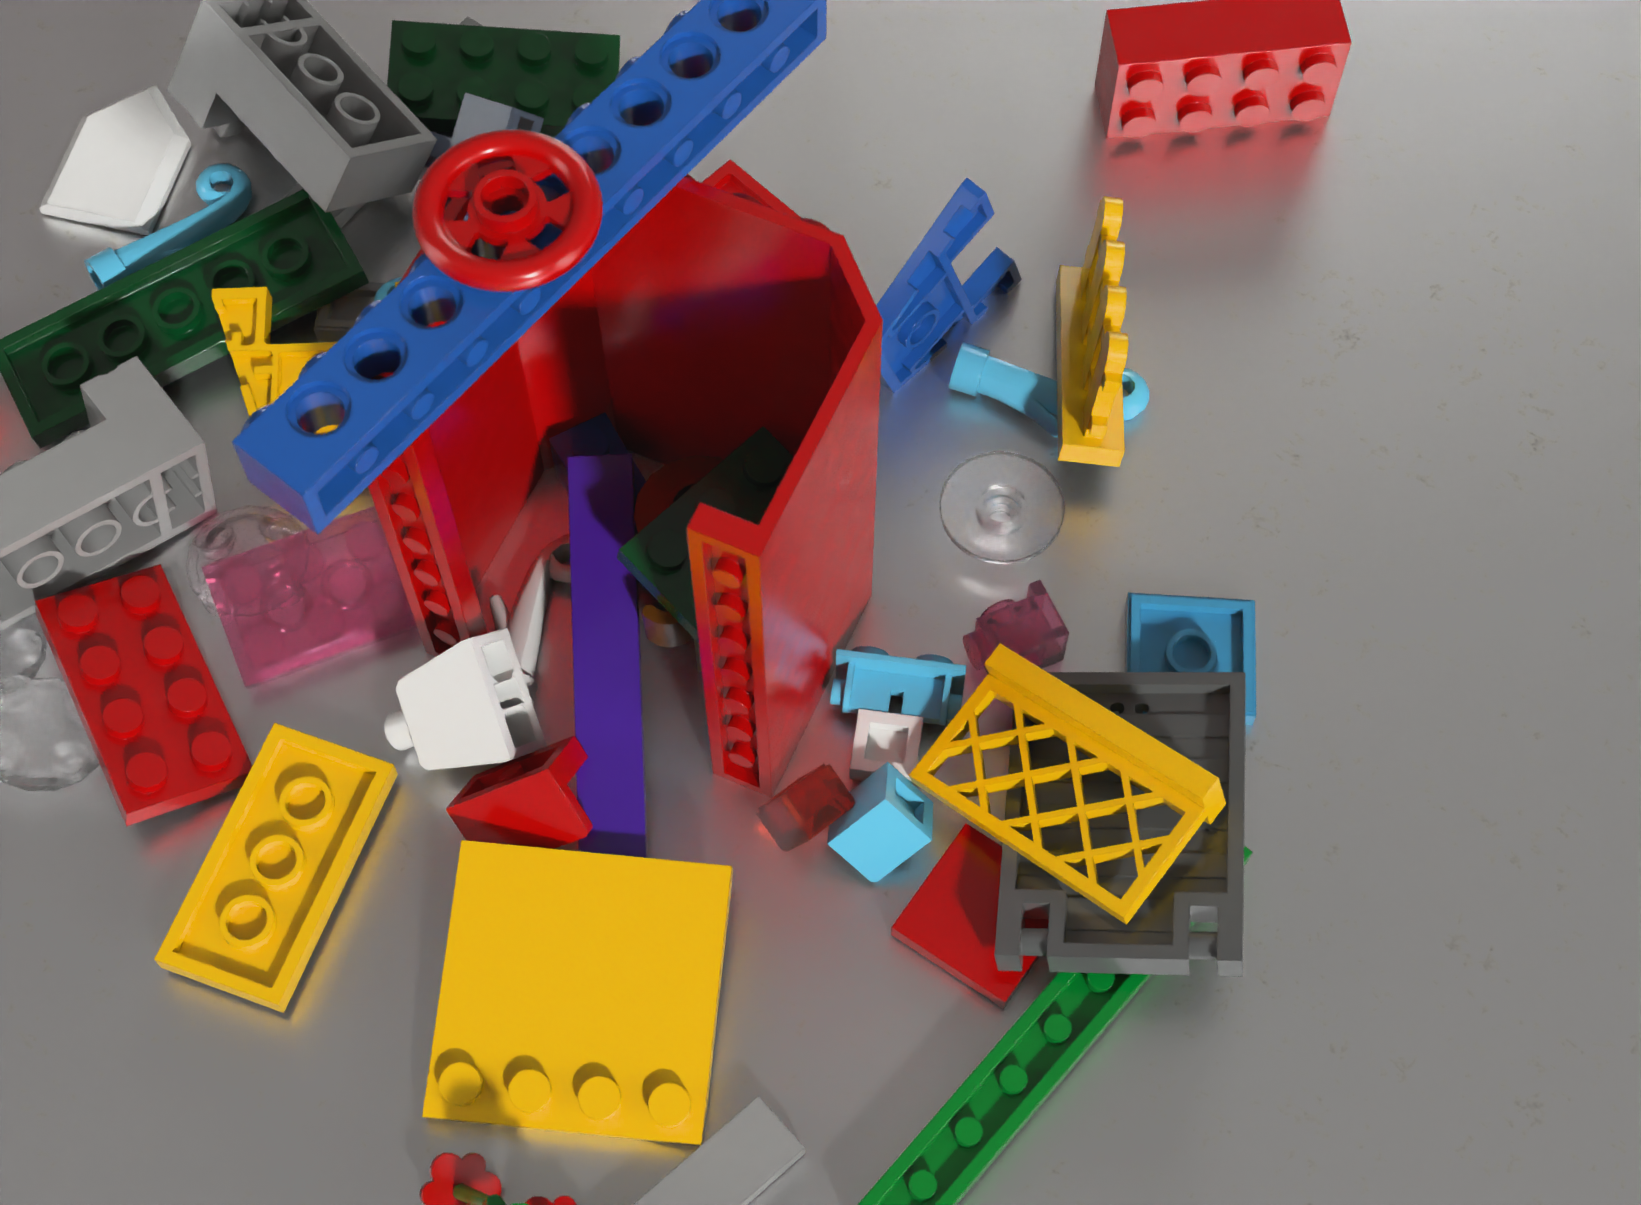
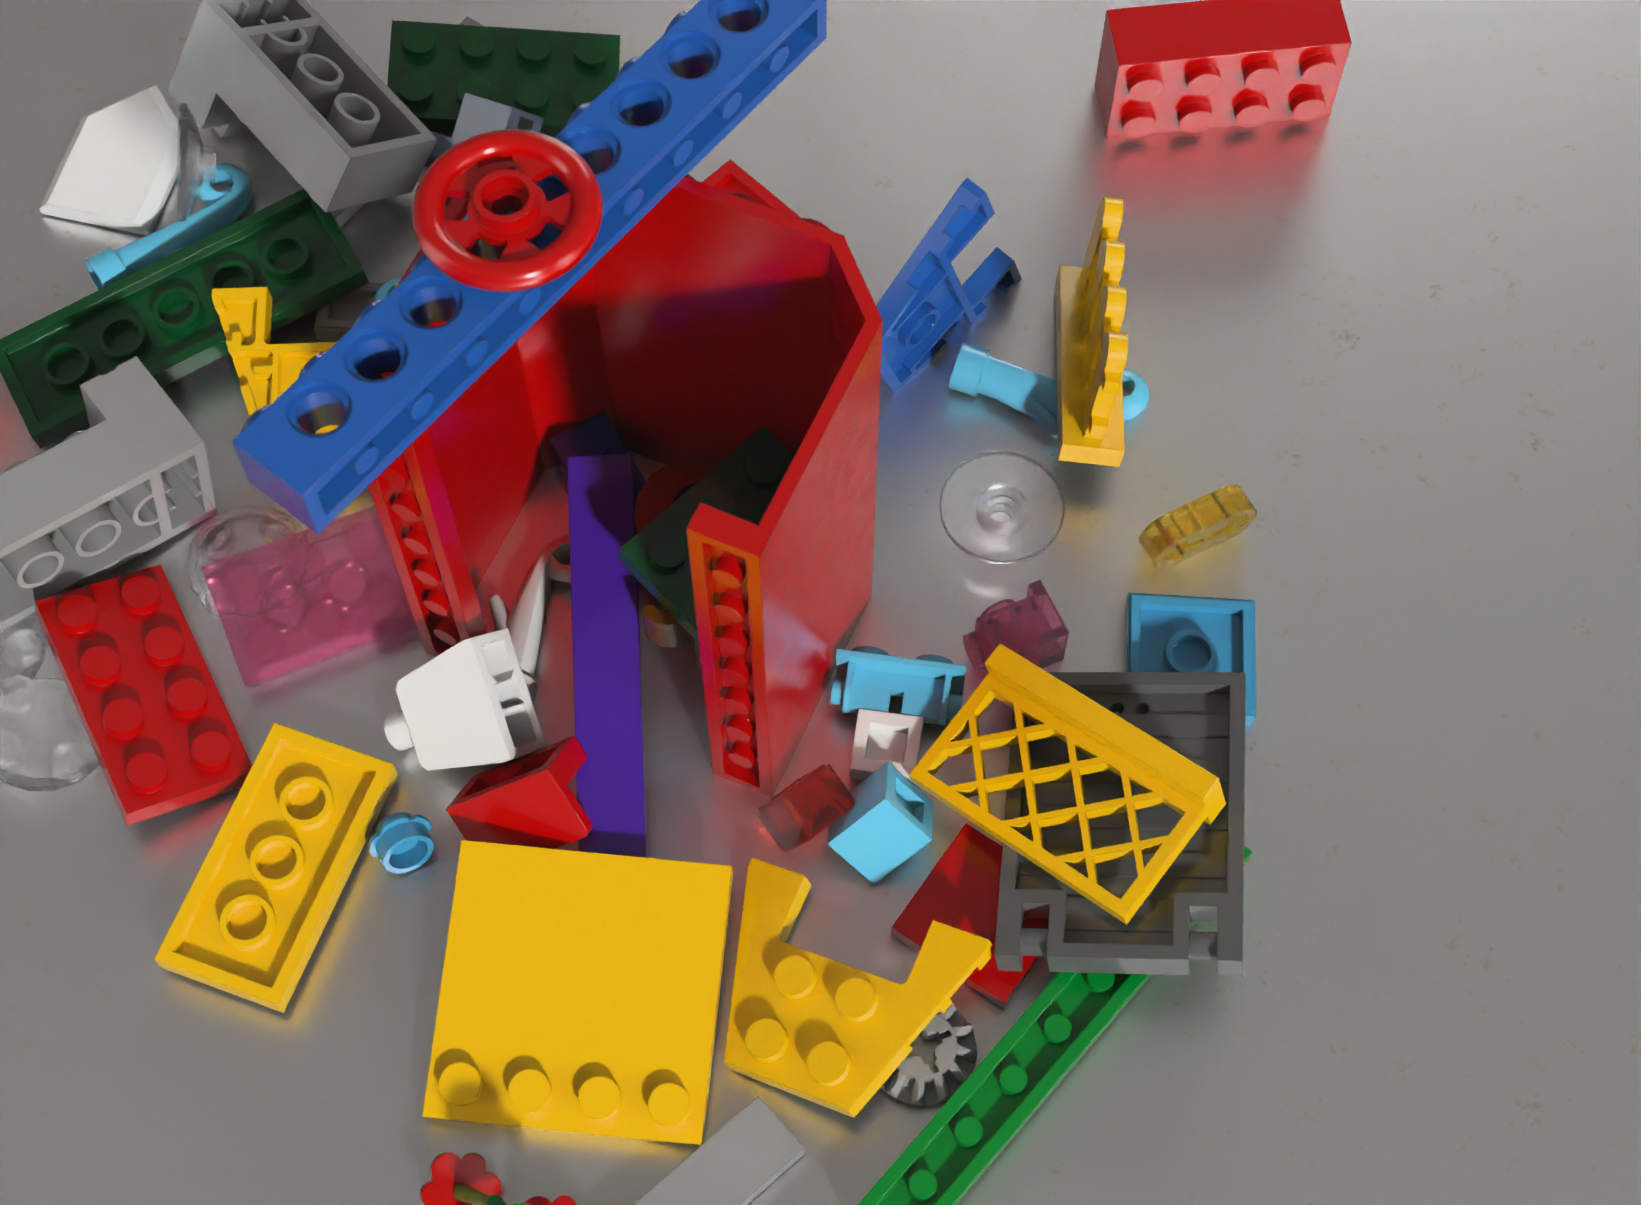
none -> clear dish [177,103,216,222]
none -> dark azure plate [369,812,434,873]
none -> yellow wing [724,857,994,1118]
none -> light grey gear [881,1003,978,1106]
none -> clear yellow beam [1139,484,1257,569]

